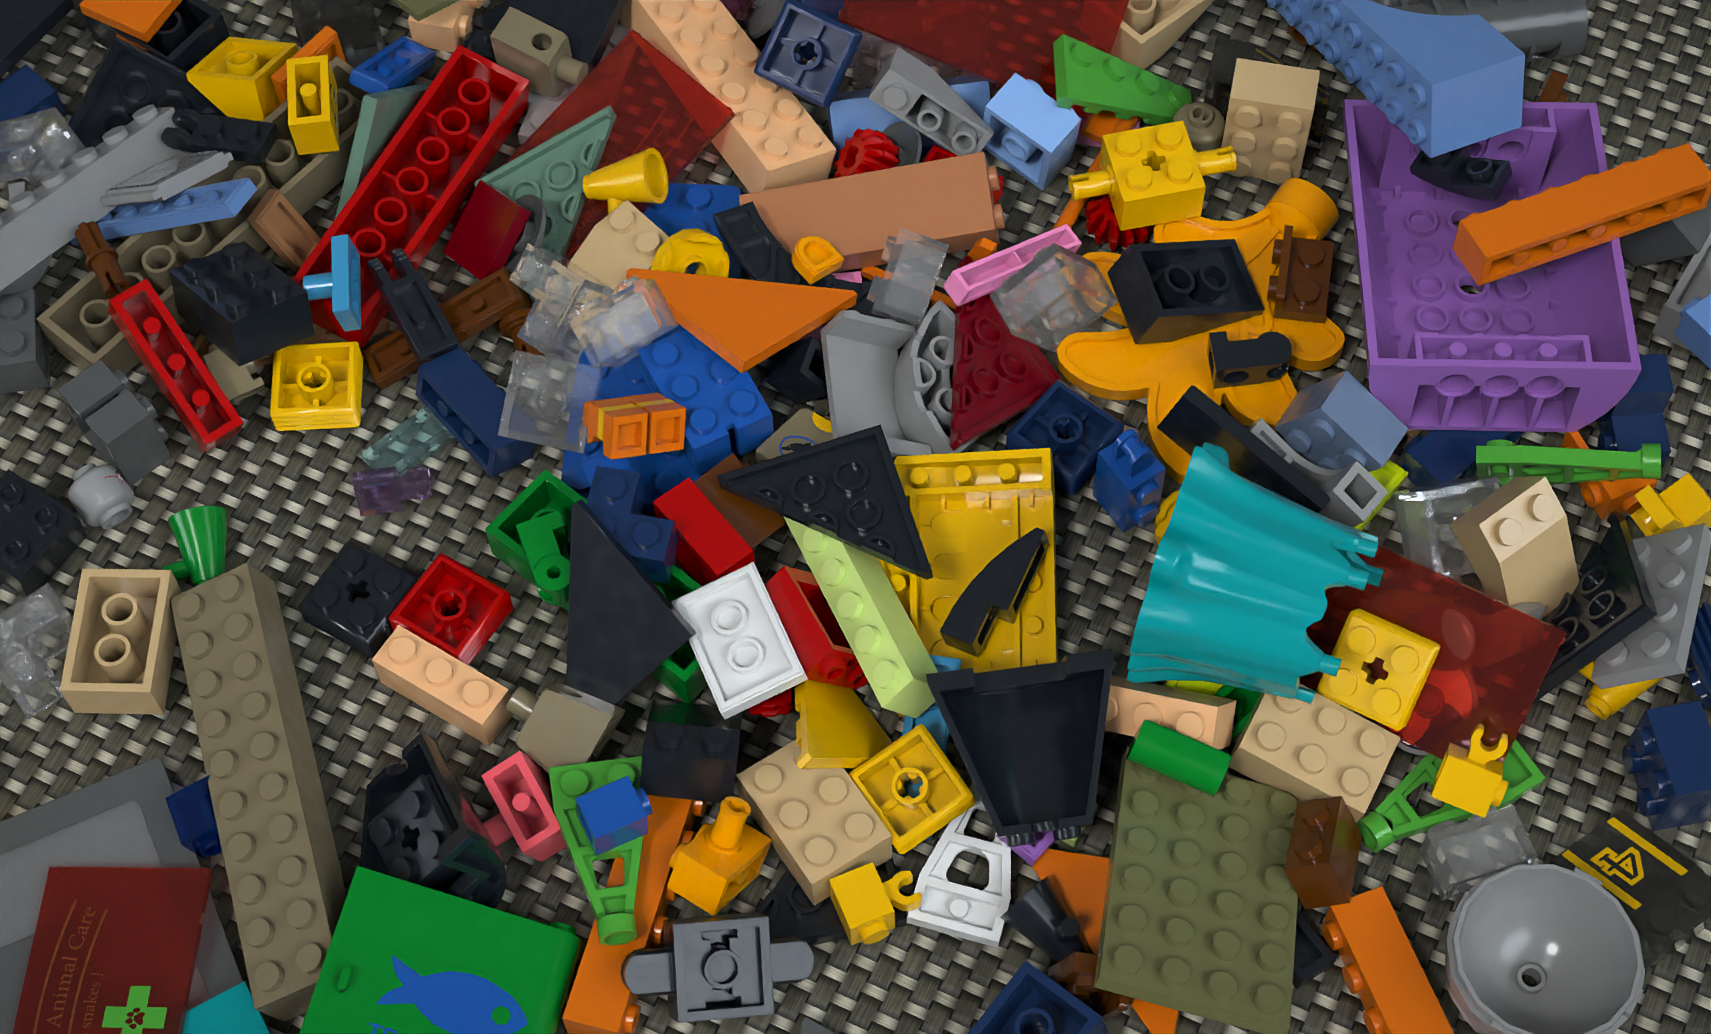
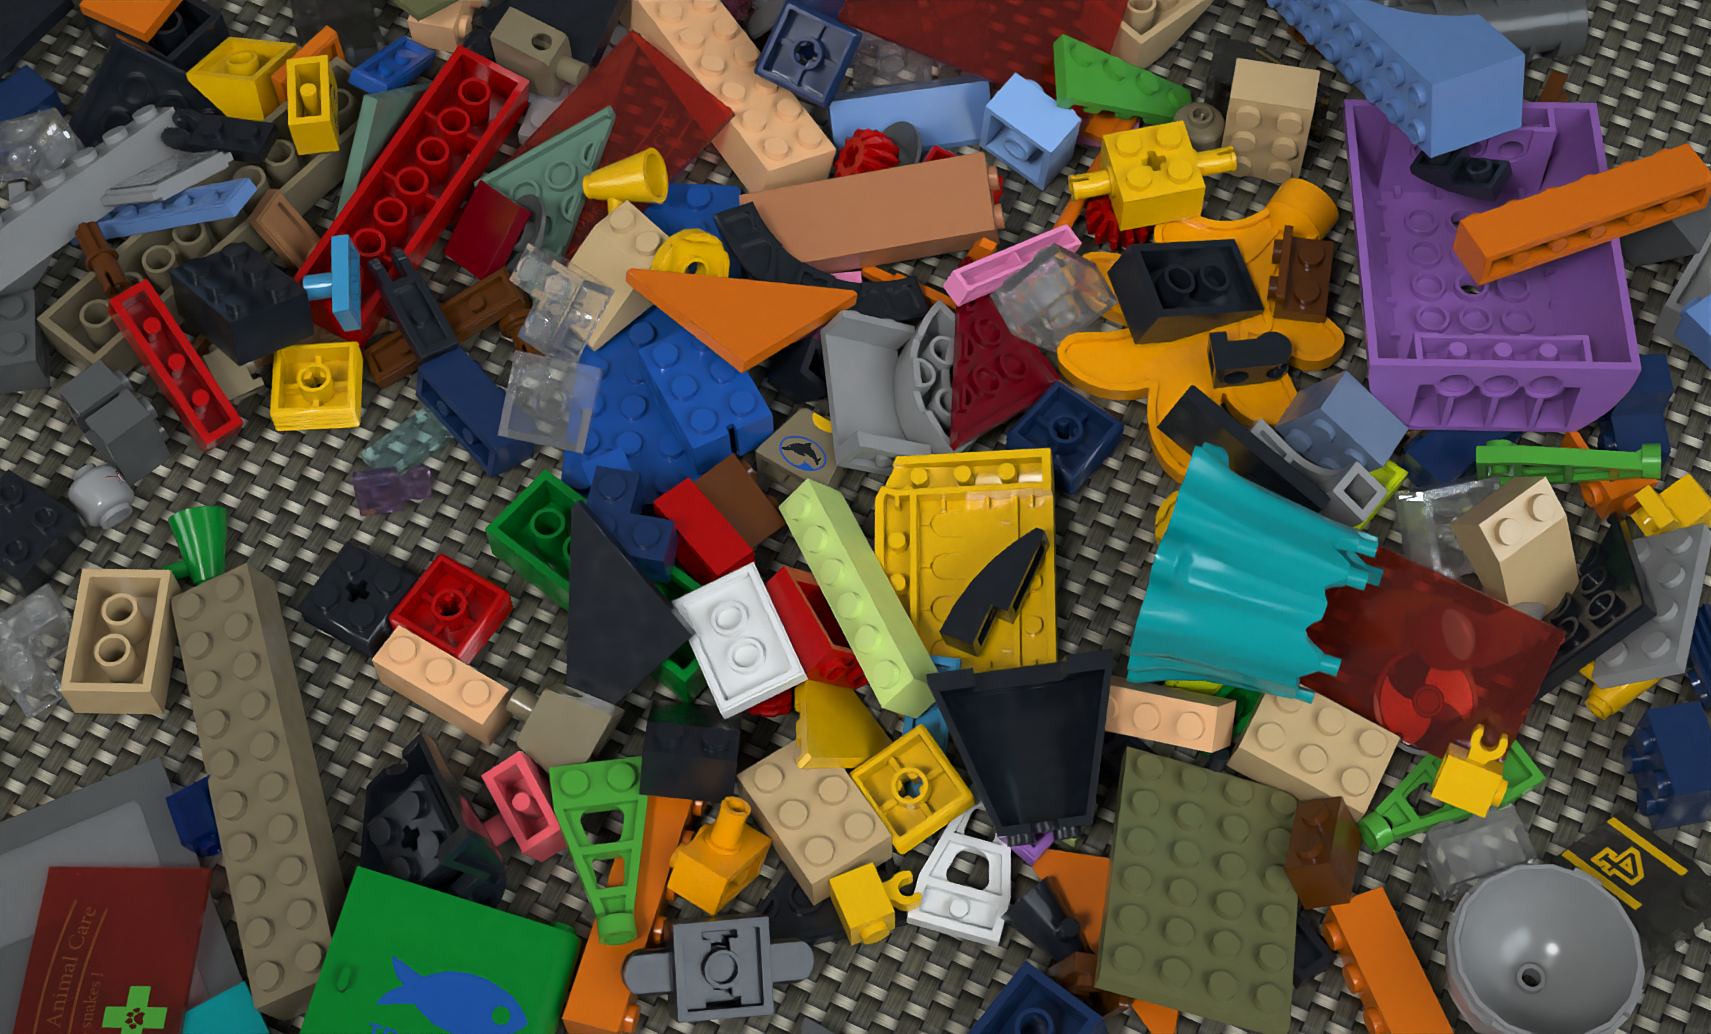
green leg [516,510,570,606] -> none
clear brick [568,276,679,367] -> none
blue brick [575,776,653,856] -> none
orange hips [582,392,686,460] -> none
black tile [717,424,933,580] -> none
light orange tile [791,236,844,285] -> none
clear brick [866,227,949,328] -> none
light grey slope [868,47,994,156] -> none
blue brick [1093,429,1166,533] -> none
green brick [1126,719,1232,797] -> none
yellow brick [1316,608,1440,731] -> none

